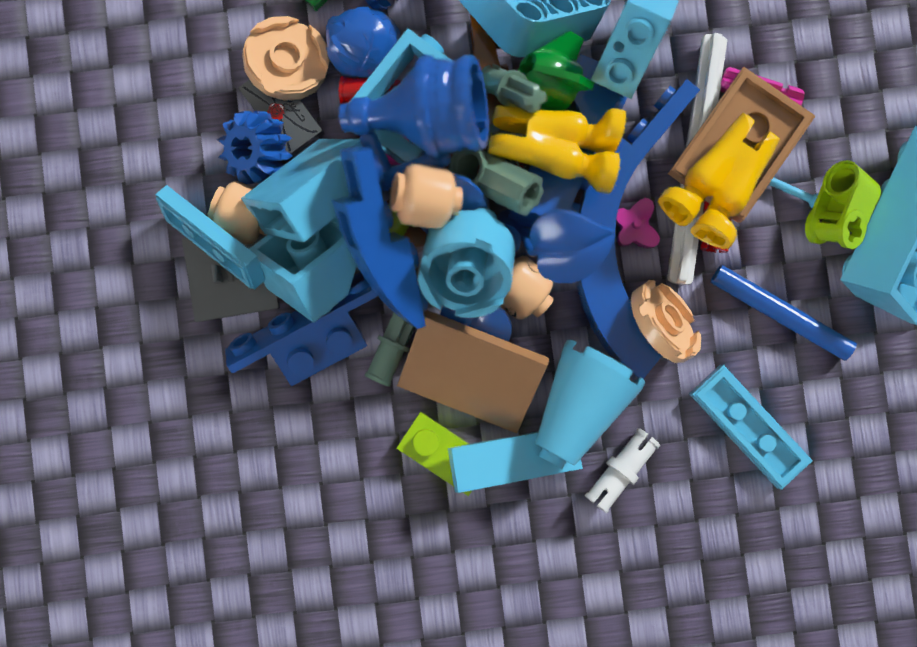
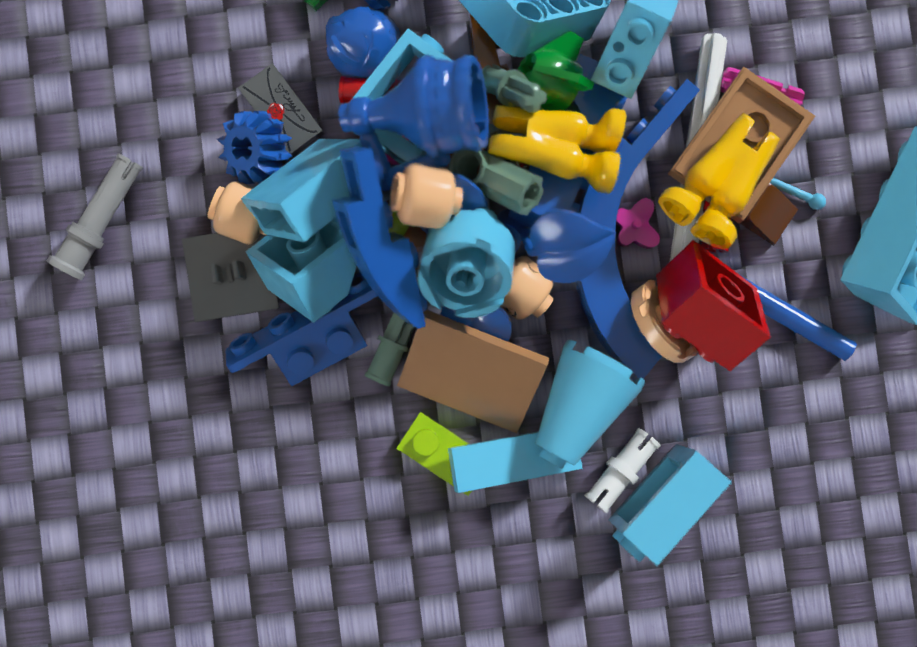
medium azure tile [155,185,265,290] -> none
light nougat tile [242,16,330,101] -> none
medium azure tile [689,365,813,490] -> none
lime piece [805,160,881,249] -> none
none -> light grey pin [47,153,143,280]
none -> medium azure window [608,444,731,566]
none -> red brick [656,240,771,372]
none -> reddish brown slope [740,183,798,245]

